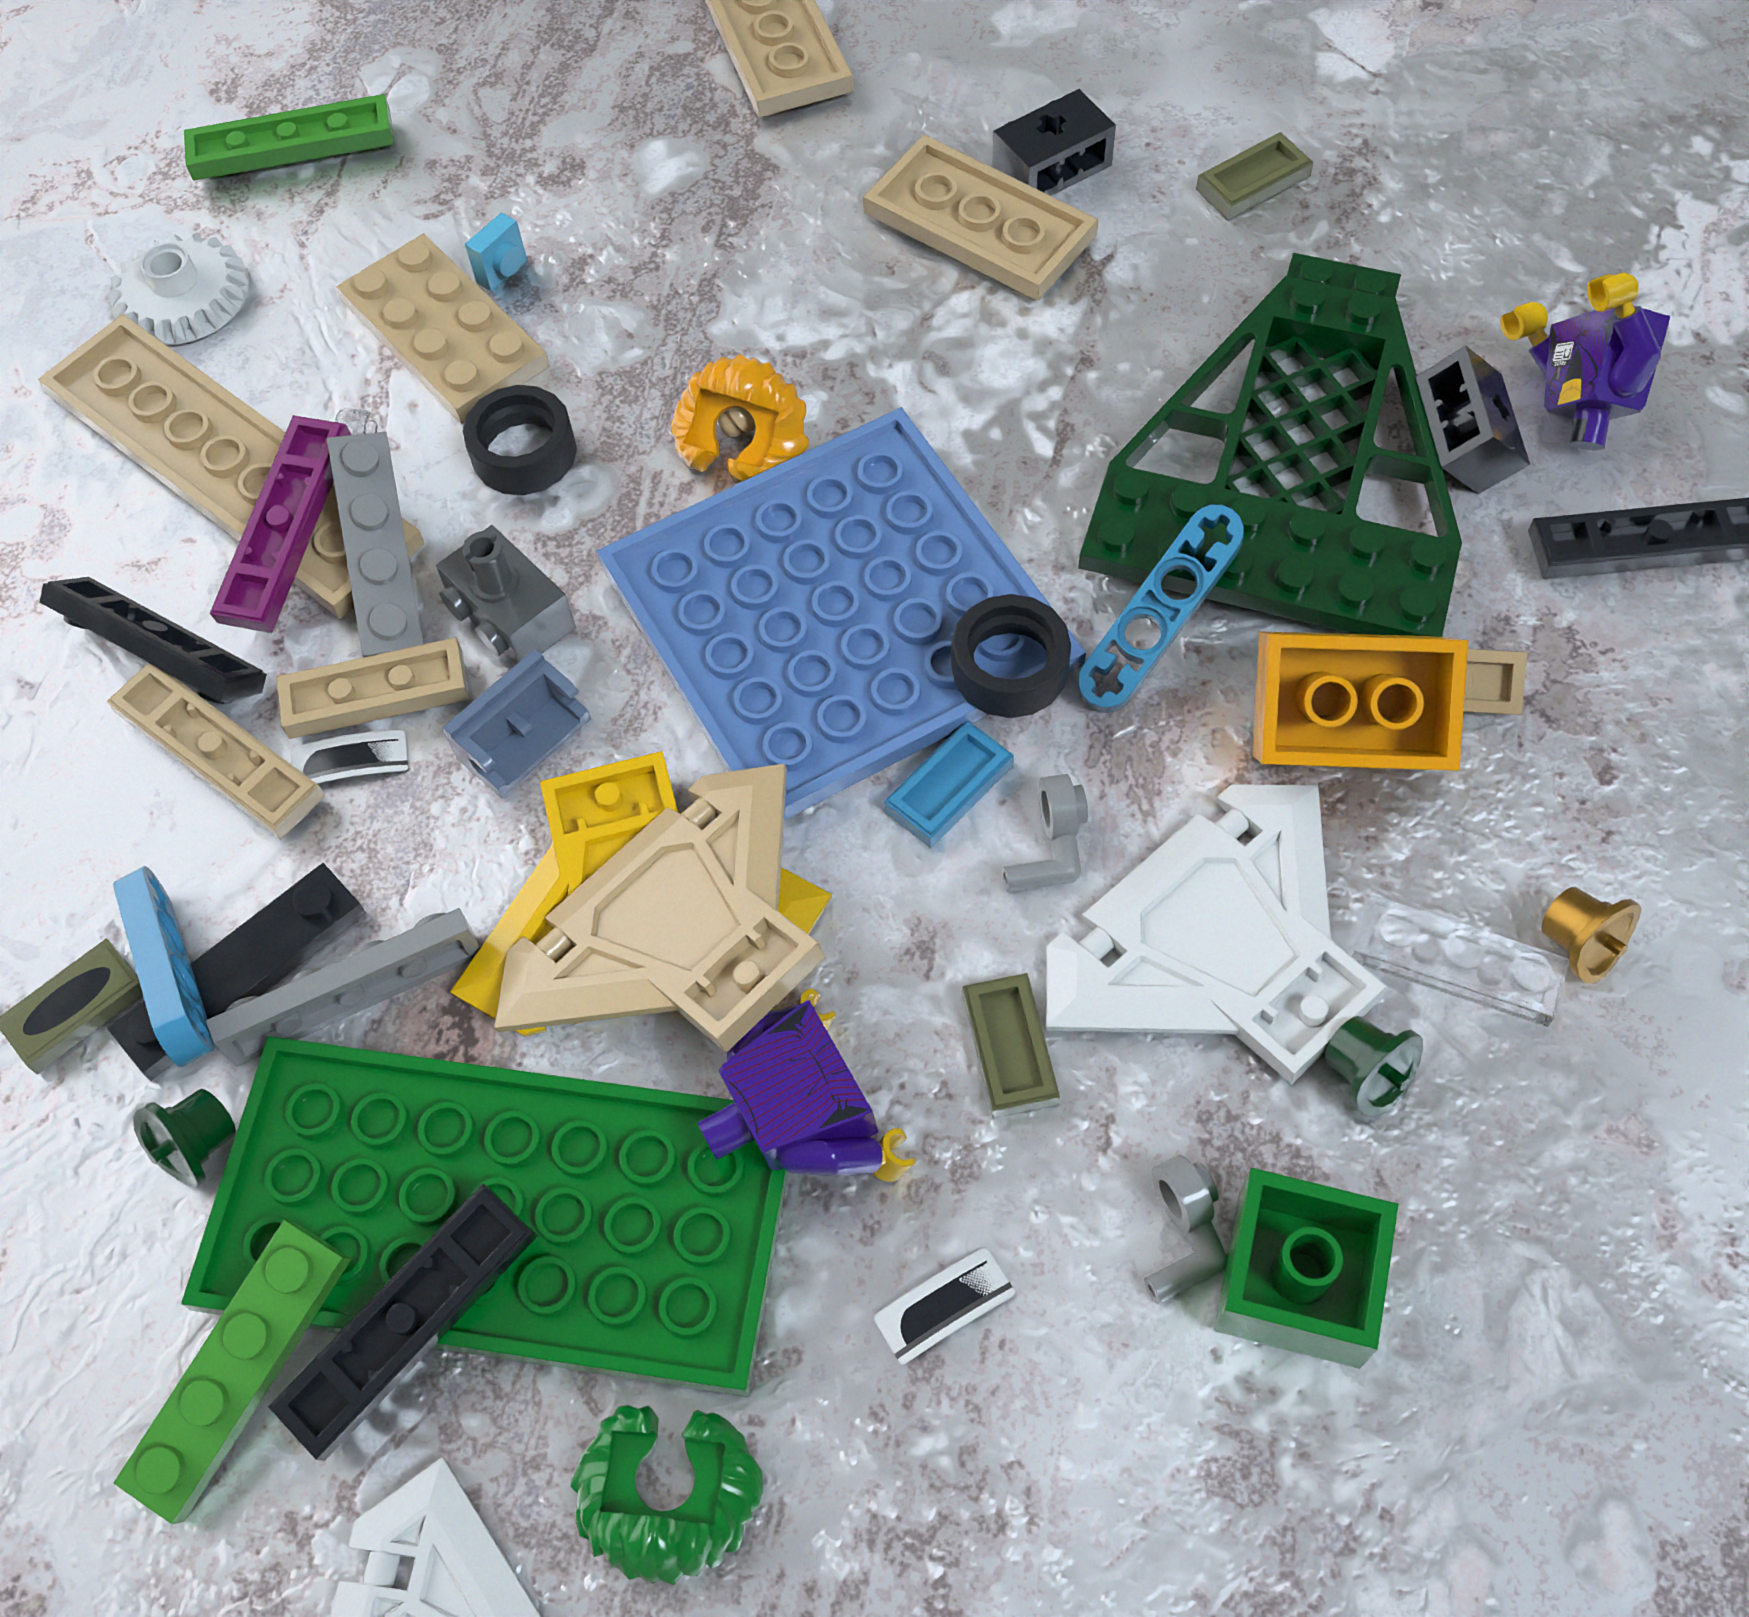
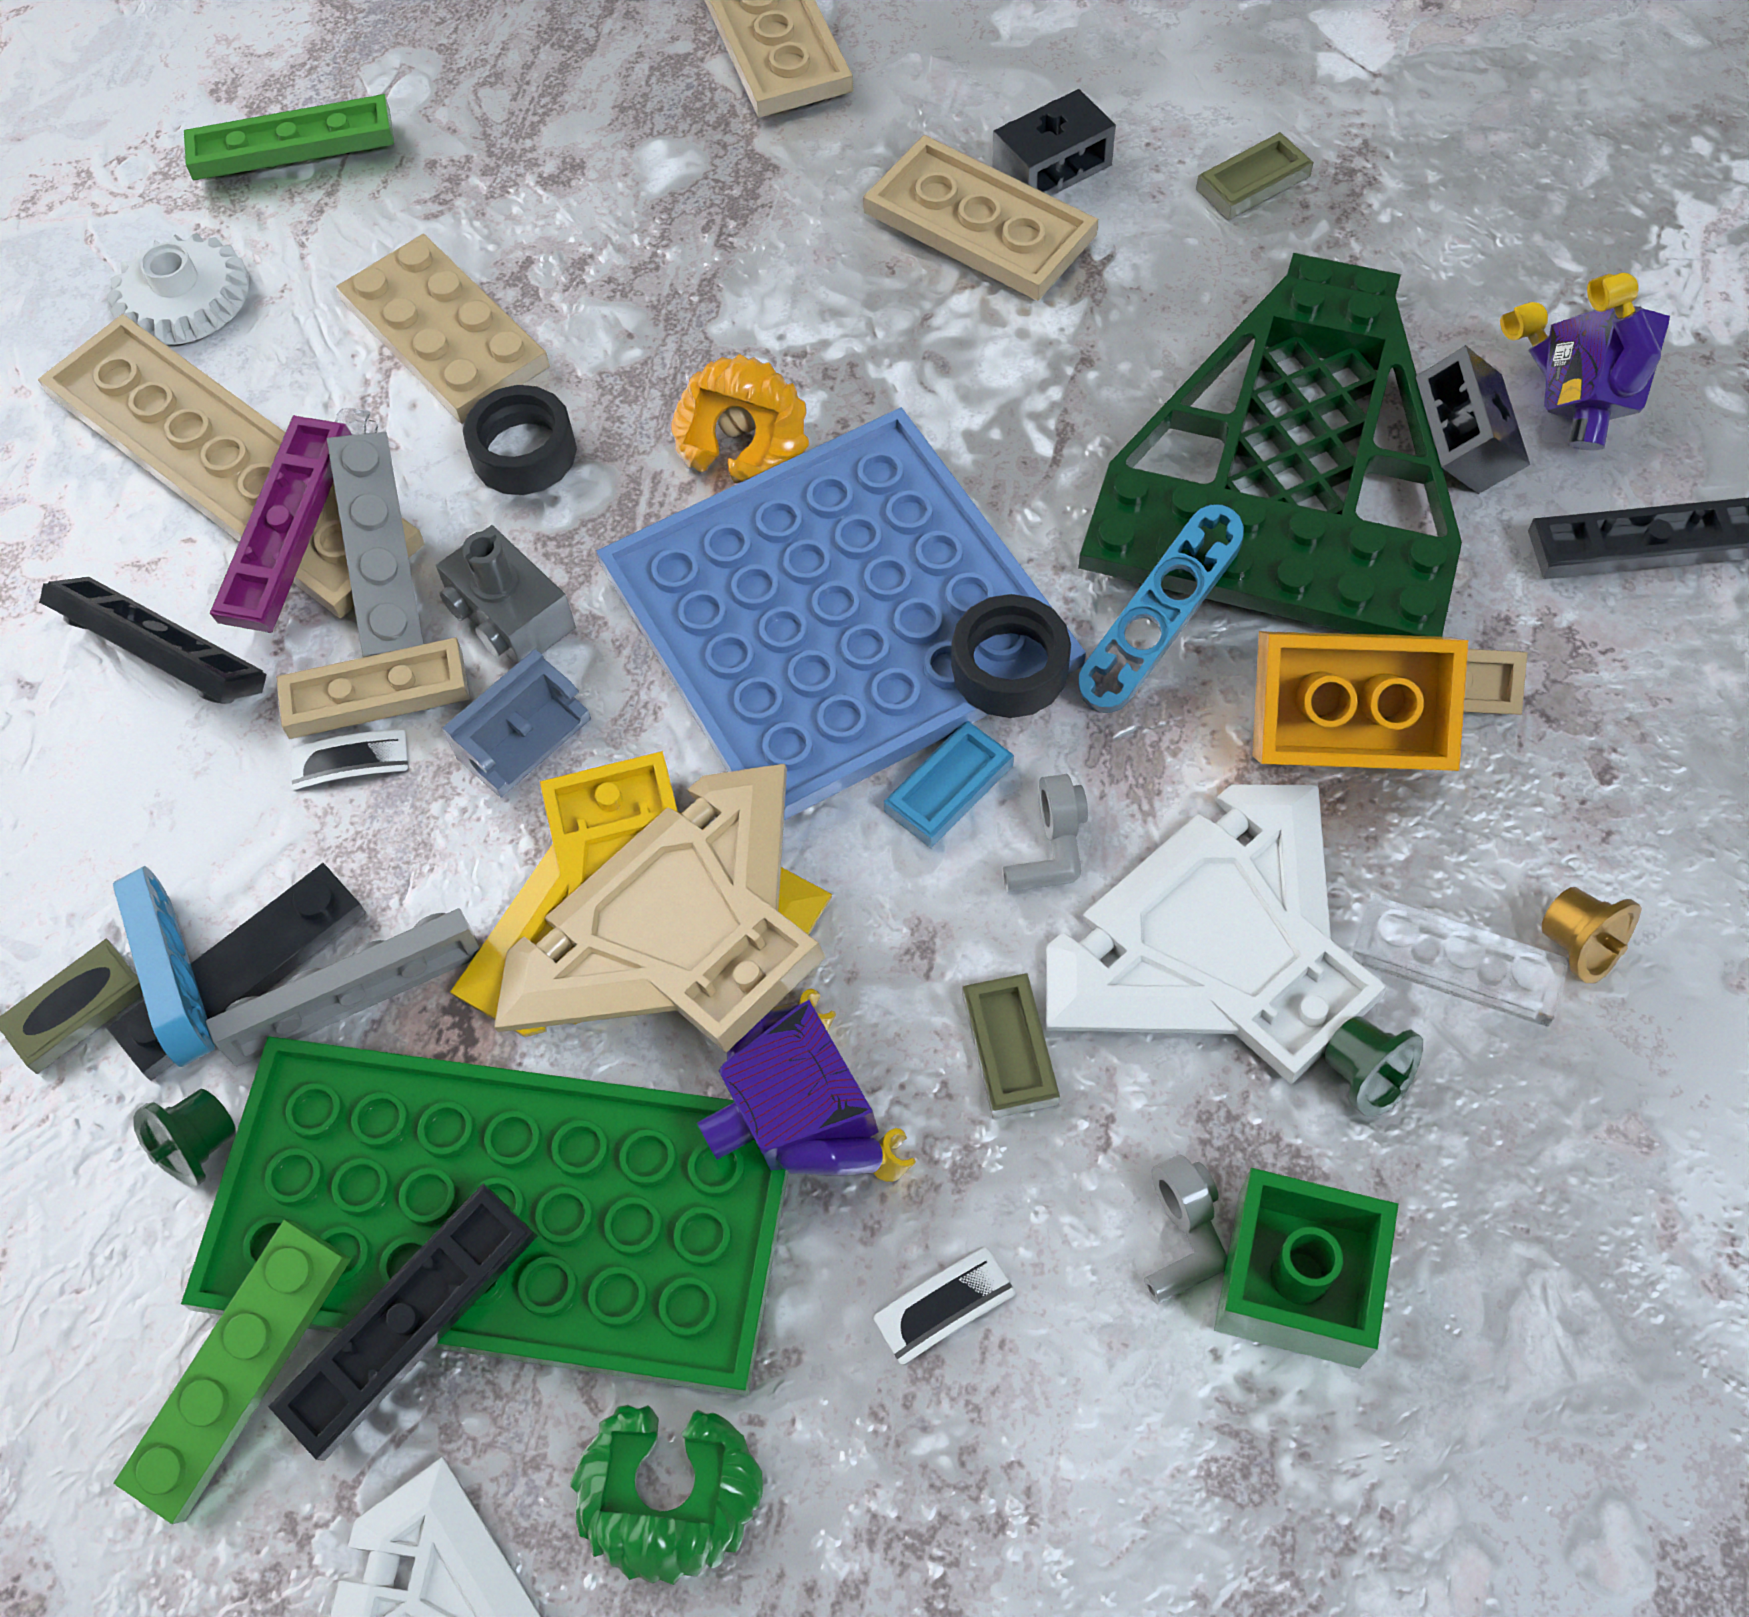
tan plate [106,663,325,840] -> none
medium azure plate [465,212,527,292] -> none

